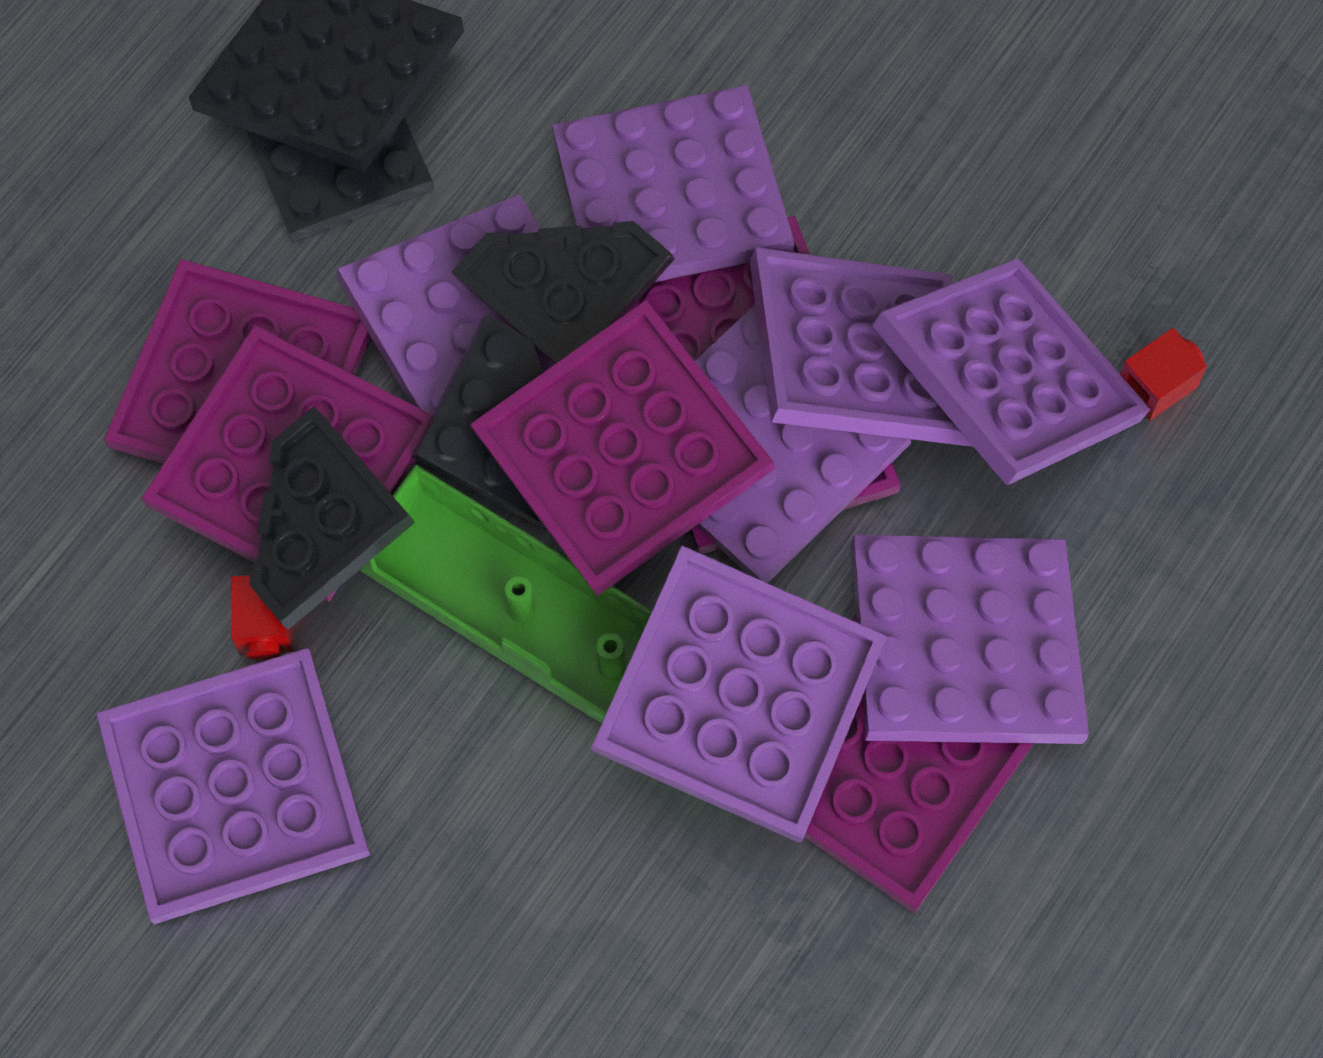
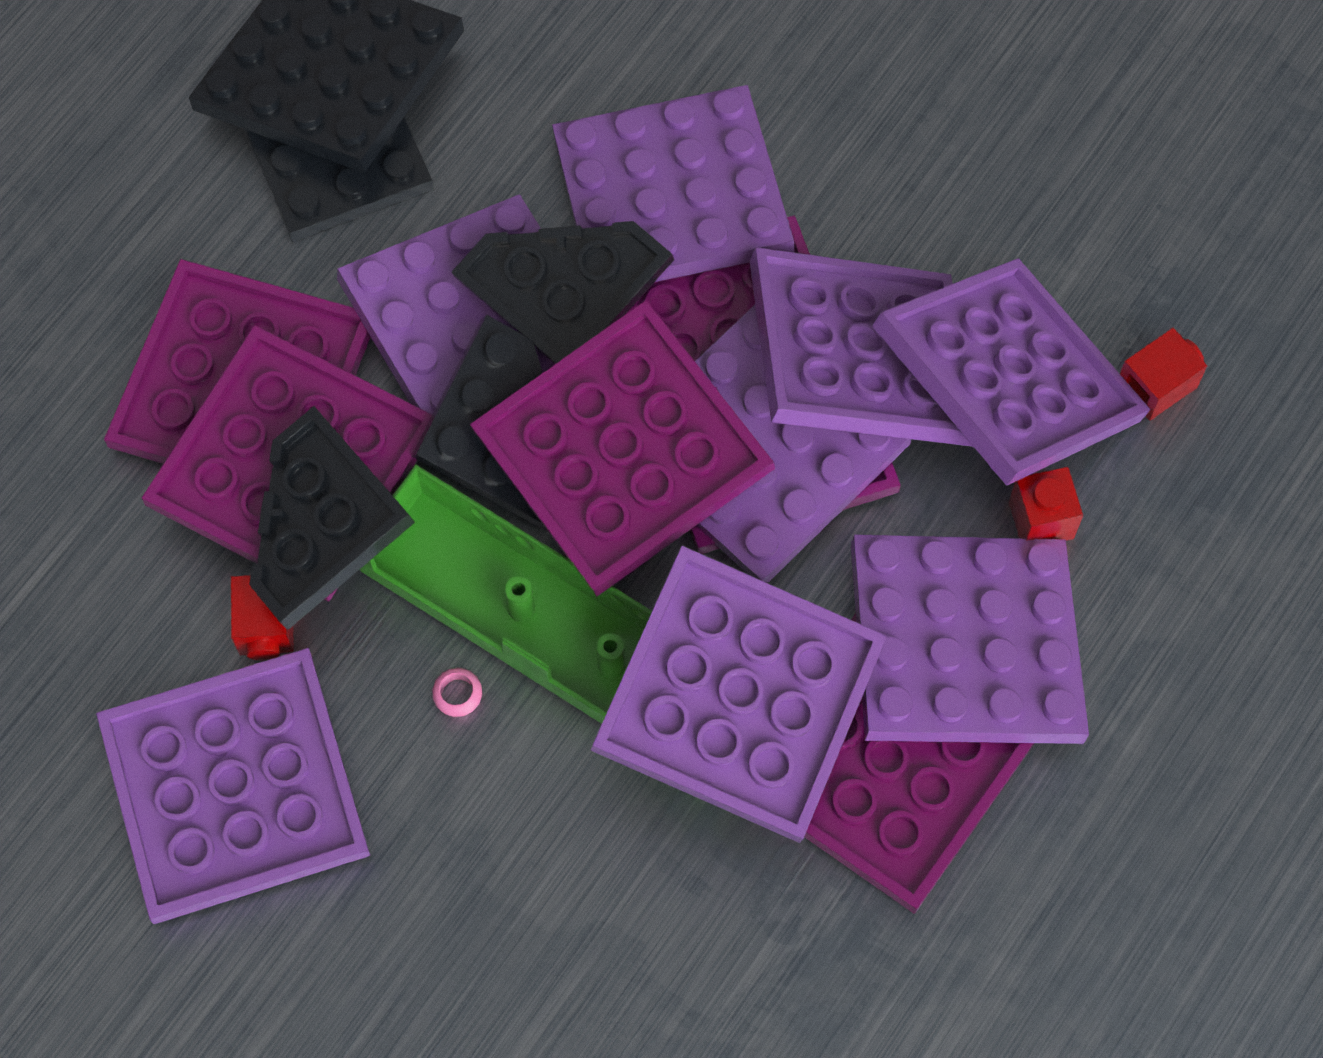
none -> bright pink piece [432,667,483,717]
none -> red brick [1009,467,1083,541]

